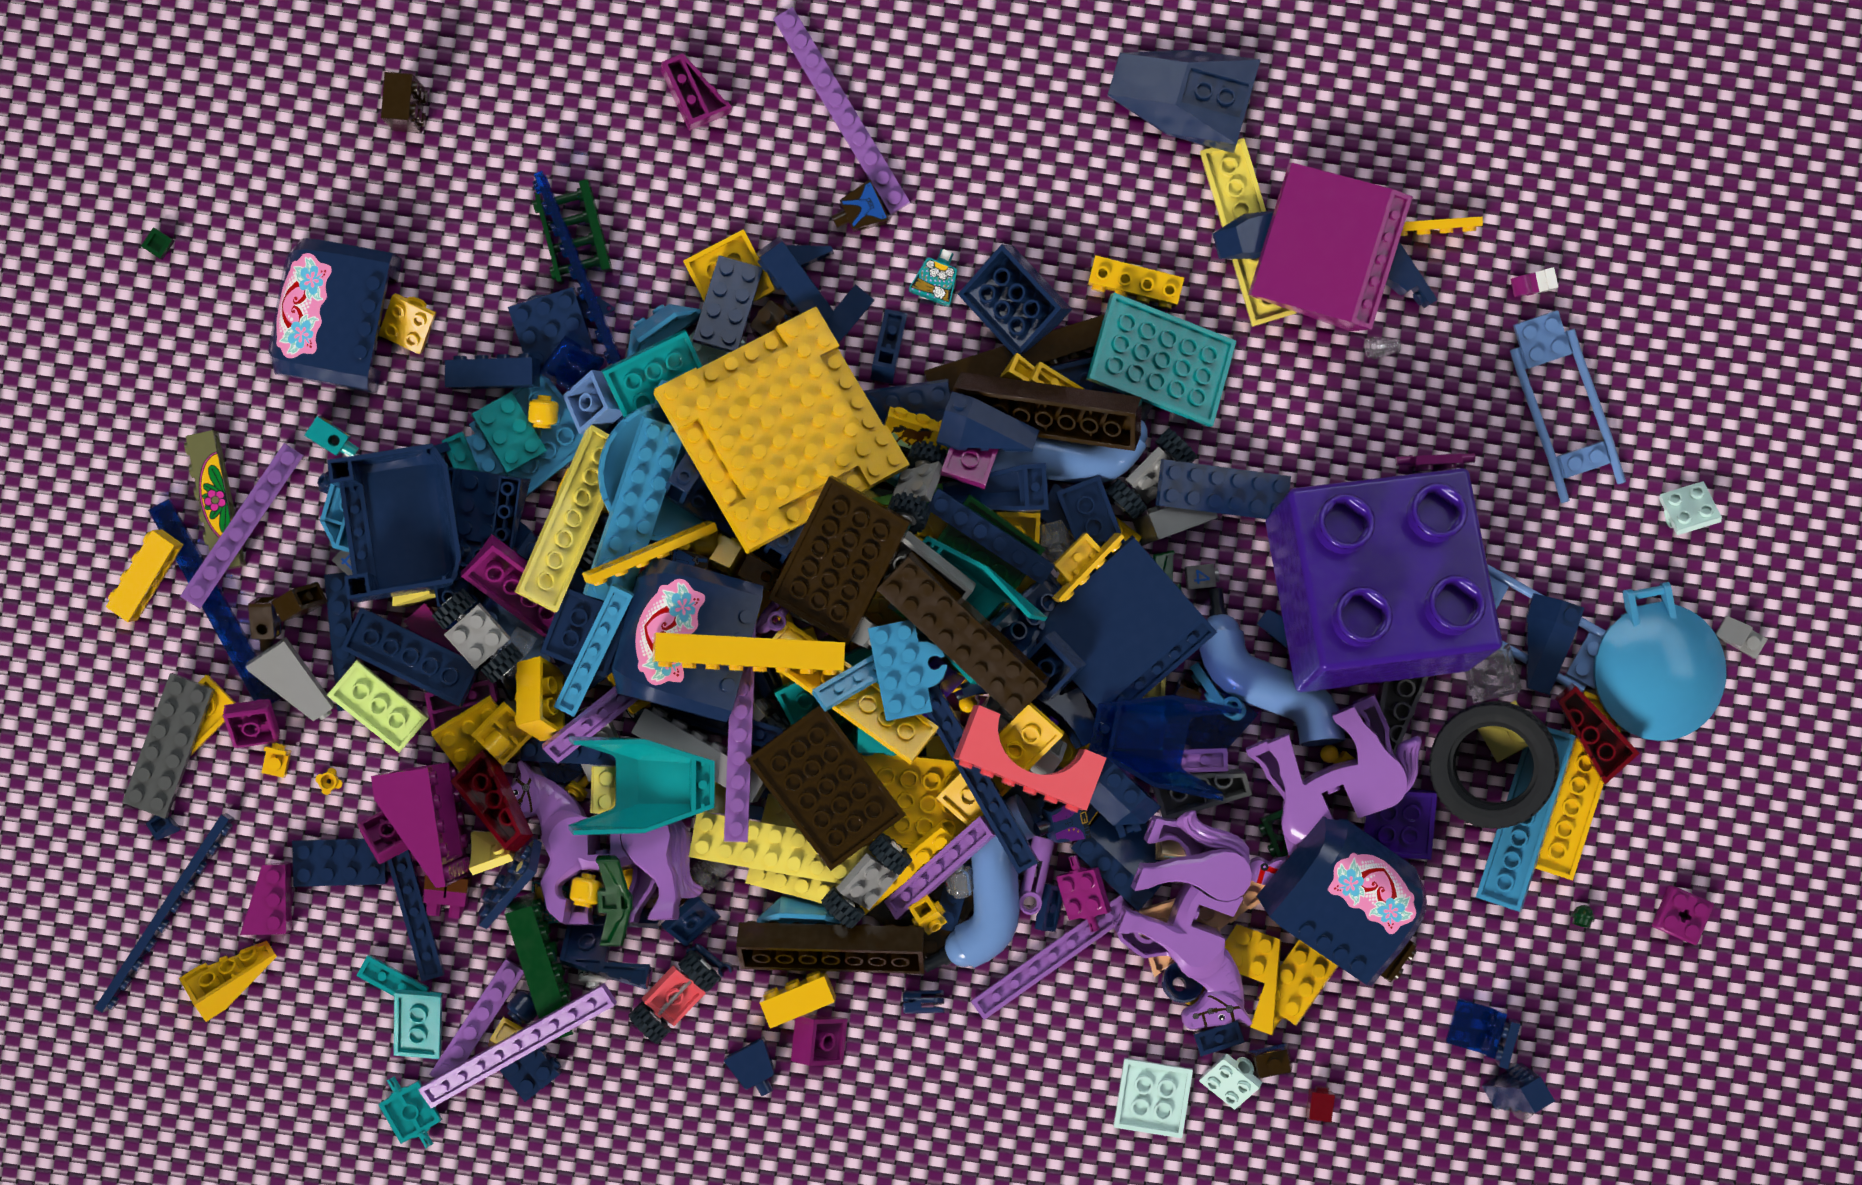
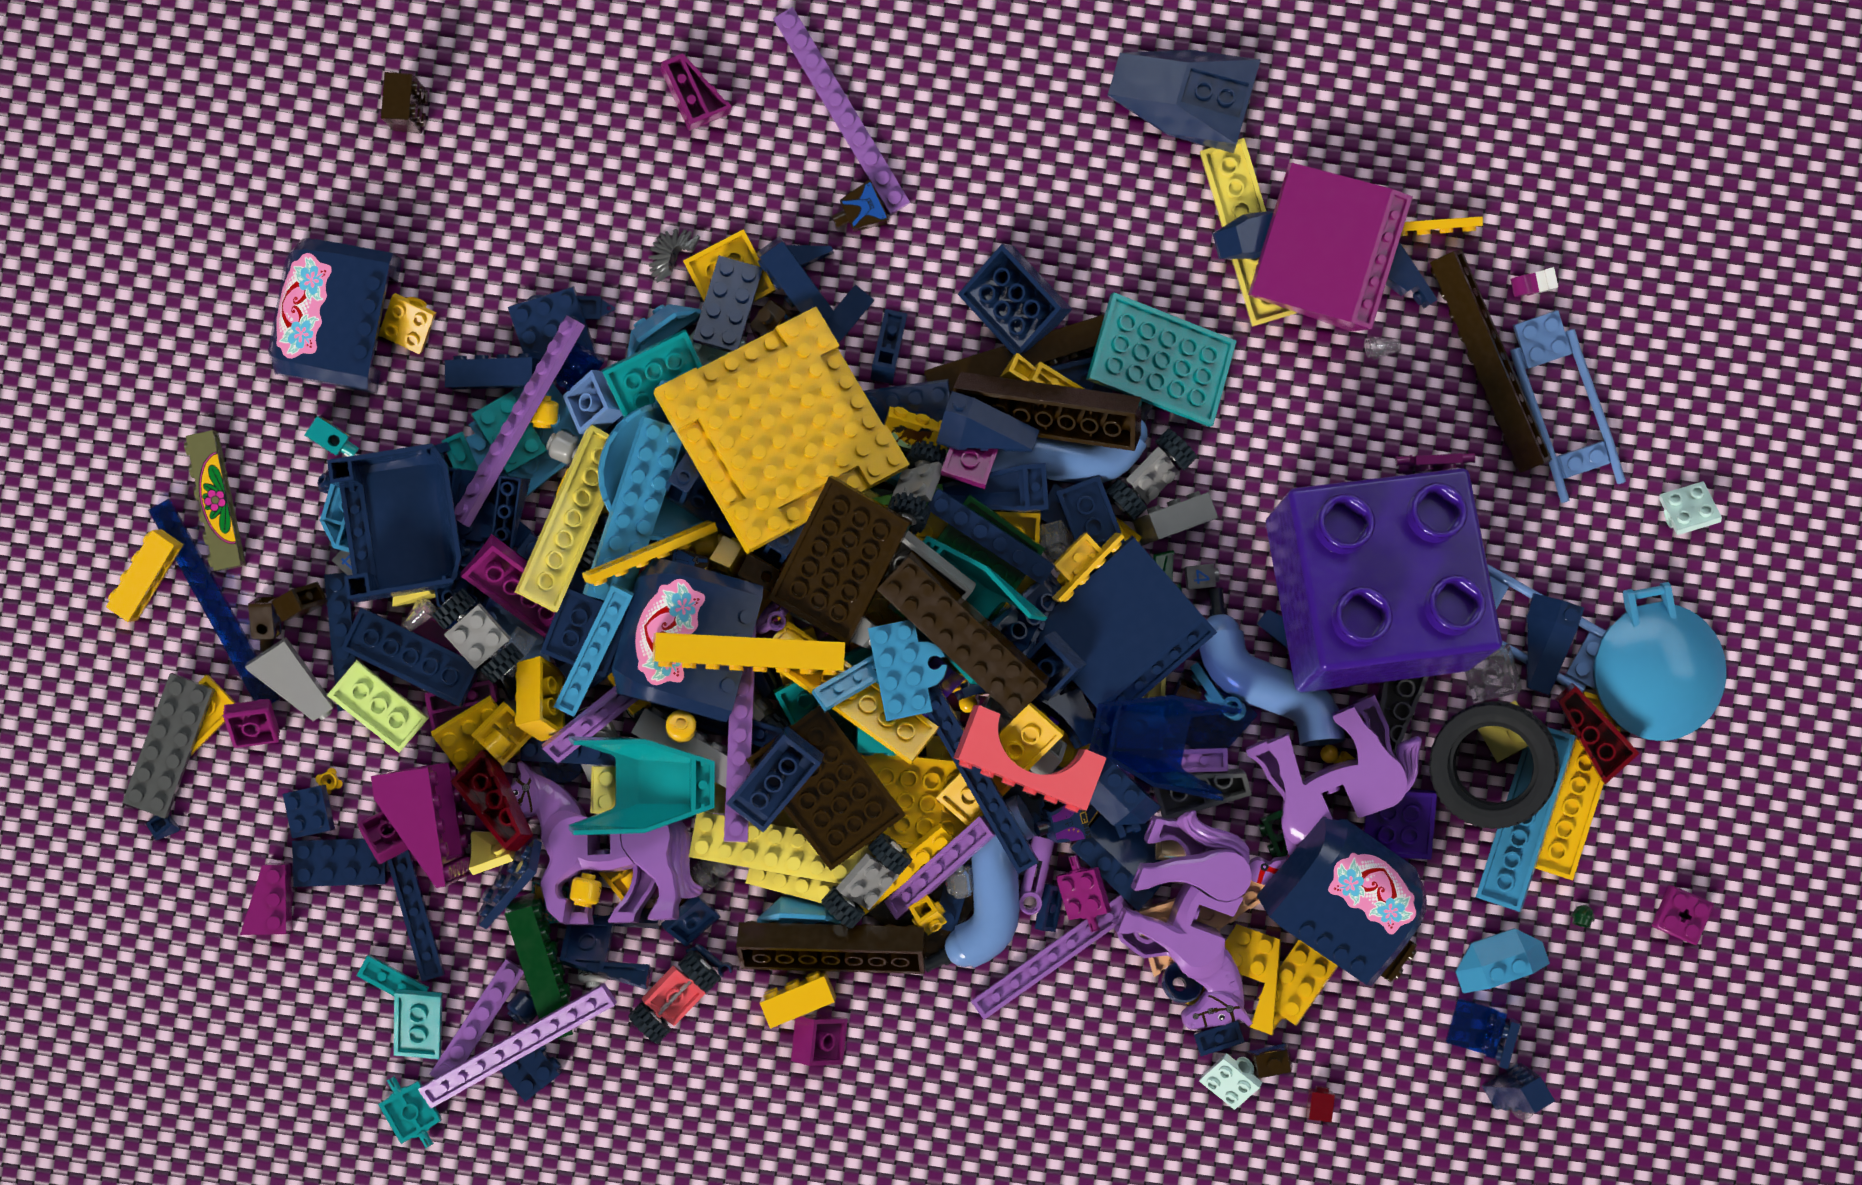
dark blue plate [95,813,234,1013] -> none
dark green plate [141,227,175,260] -> none
yellow wedge [179,941,277,1022] -> none
medium lavender plate [180,443,303,609] -> none
yellow bracket [261,743,292,778] -> none
magenta hips [423,875,472,919] -> none
yellow bracket [488,1017,523,1047] -> none
clear blue plate [532,171,622,365] -> none
dark green fence [532,179,613,284] -> none
yellow plate [565,775,591,802] -> none
dark green plate [596,855,633,946] -> none
dark blue torso [724,1036,775,1096] -> none
dark blue arm [903,990,945,1014] -> none
torso [909,249,957,307] -> none
yellow brick [1087,255,1184,309] -> none
light aqua plate [1113,1058,1193,1138] -> none
dark blue plate [1156,459,1291,519] -> none
light grey slope [1715,616,1768,659] -> none
none -> dark blue plate [283,784,335,839]
none -> clear cone [403,597,436,632]
none -> medium lavender plate [455,315,585,527]
none -> light grey head [546,430,580,464]
none -> dark grey hair [649,229,700,283]
none -> yellow head [666,710,696,743]
none -> dark blue slope [726,726,824,832]
none -> dark brown brick [1430,249,1552,473]
none -> dark azure wedge [1455,928,1550,993]

